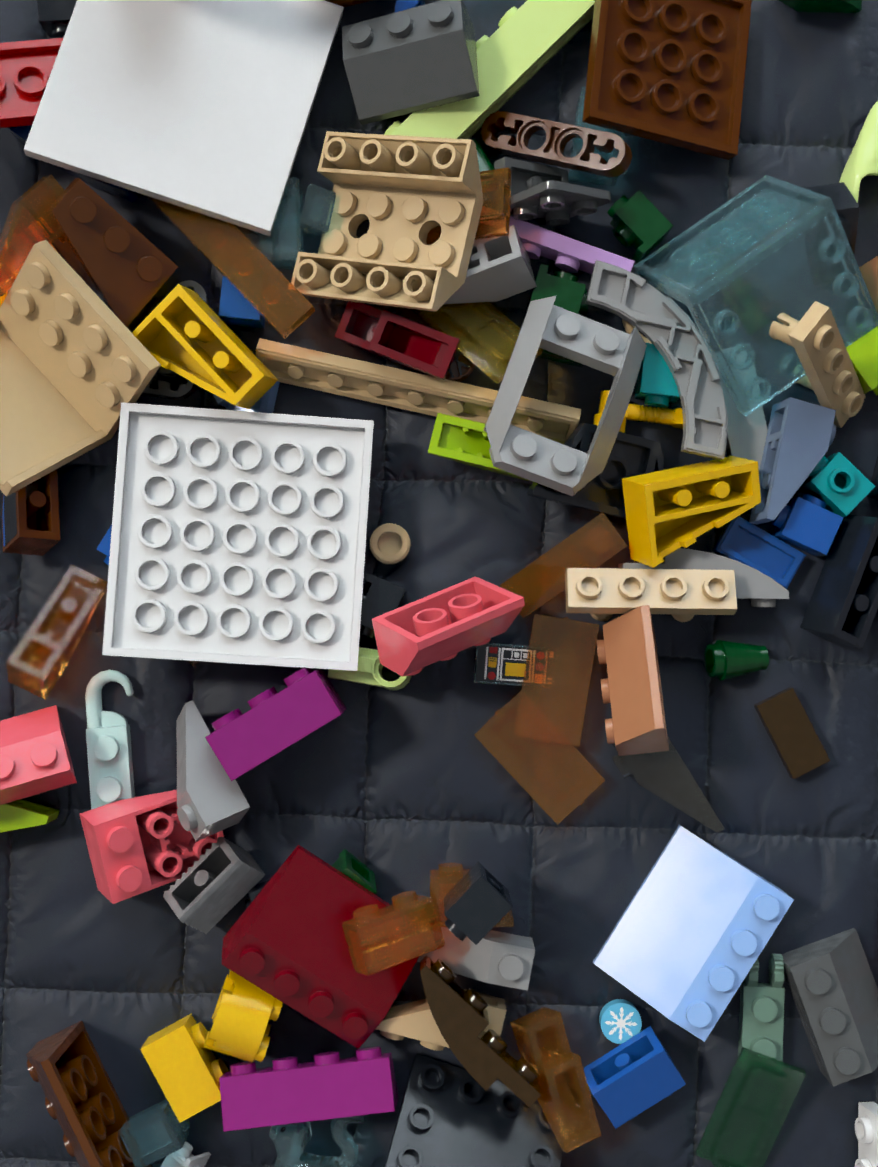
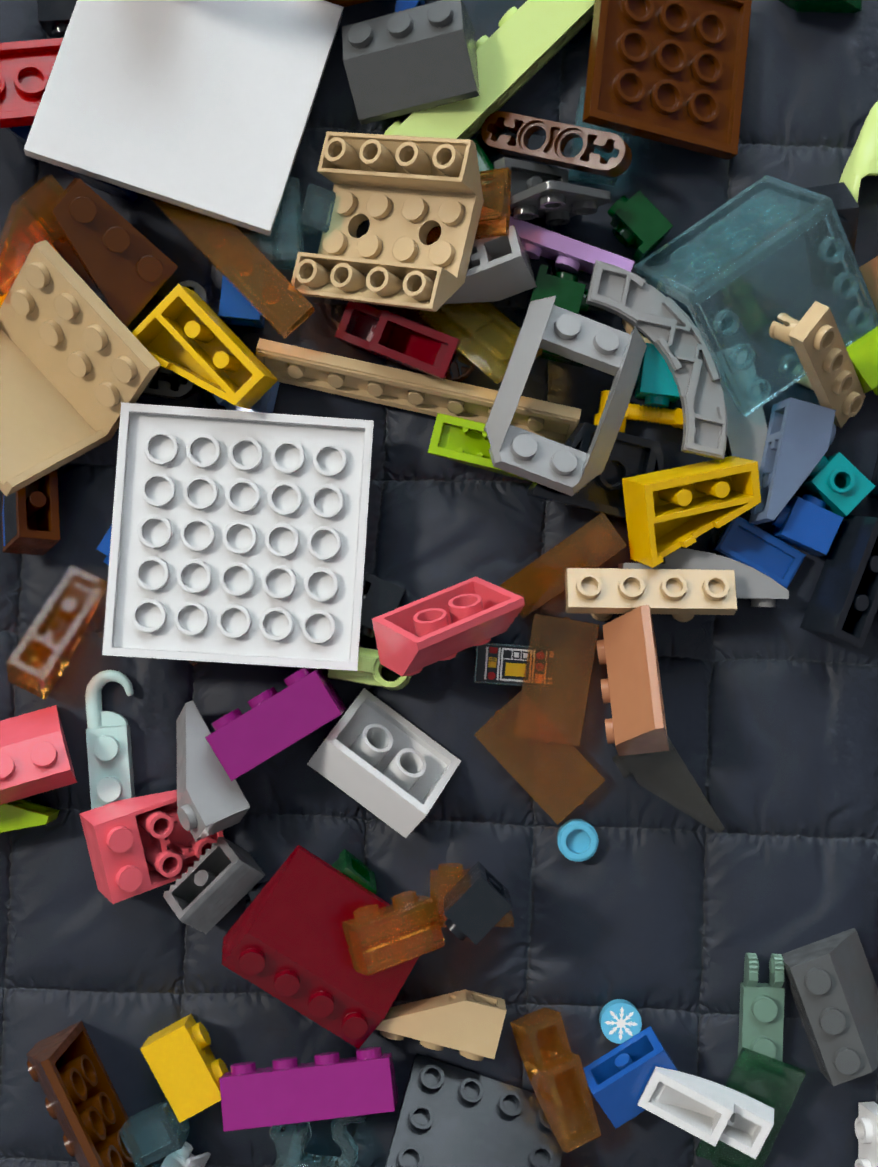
yellow brick [204,970,283,1062] -> none
tan tile [370,523,411,564] -> none
light grey slope [412,916,535,991] -> none
dark brown slope [420,955,541,1108] -> none
light blue slope [593,824,794,1042] -> none
dark green cone [704,640,769,681] -> none
dark brown tile [754,687,830,779] -> none
none -> white slope [307,688,461,838]
none -> medium azure tile [557,819,599,862]
none -> white slope [638,1067,774,1159]

